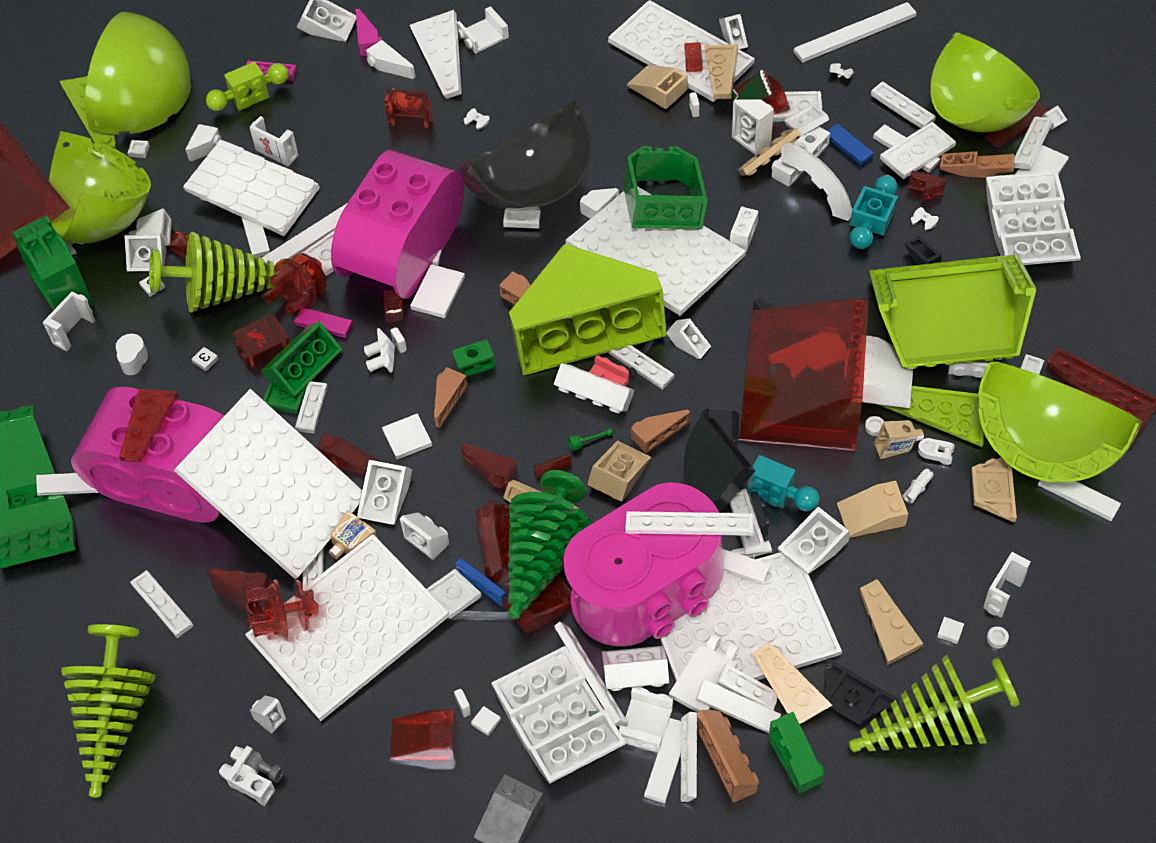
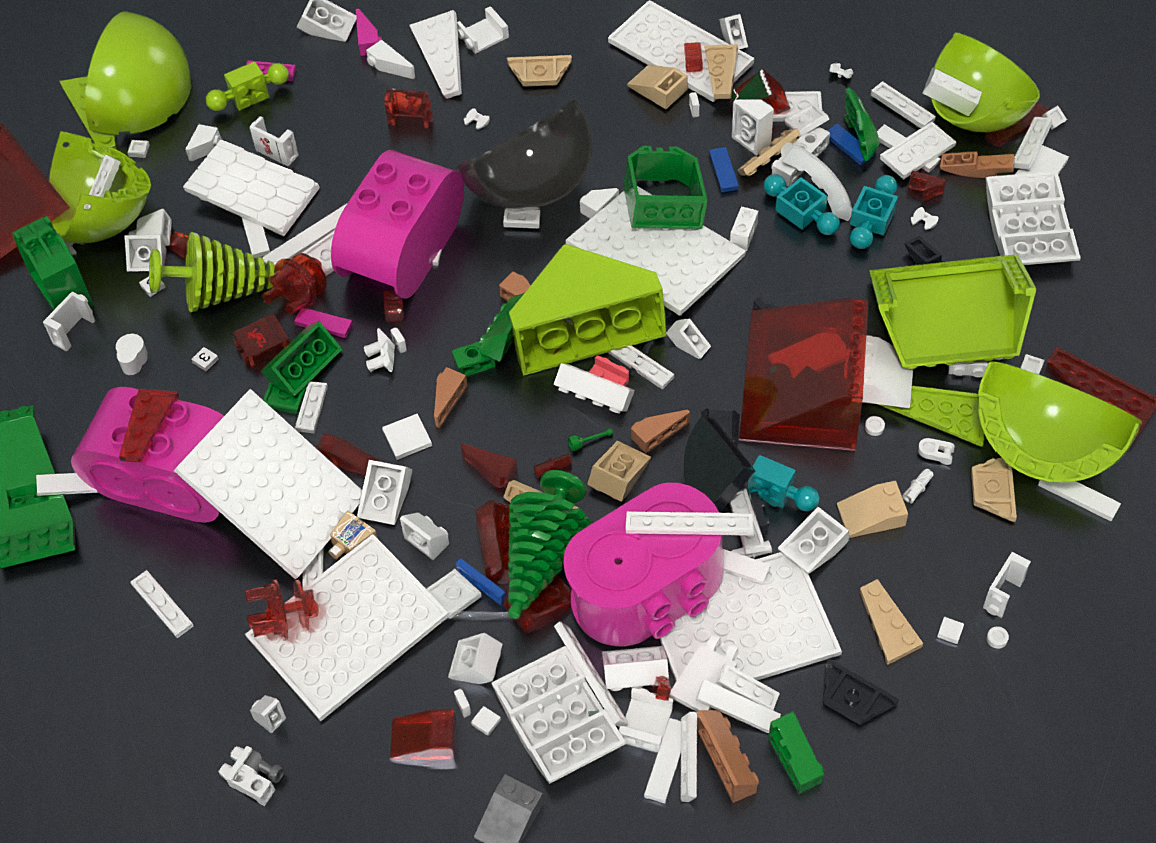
lime plant [61,624,156,798] -> none
clear red slope [206,568,274,616] -> none
white tile [410,264,465,318] -> none
tan wing [752,642,832,724] -> none
white tile [794,2,916,63] -> none
lime plant [849,655,1020,752] -> none
tan torso [874,420,924,459] -> none
none -> white plate [84,154,120,209]
none -> white slope [448,633,502,684]
none -> green slope [479,293,524,361]
none -> tan wing [507,55,572,86]
none -> clear red piece [653,676,671,701]
none -> blue tile [709,147,739,193]
none -> teal brick [764,174,840,235]
none -> green wedge [844,88,880,161]
none -> white slope [923,68,982,116]

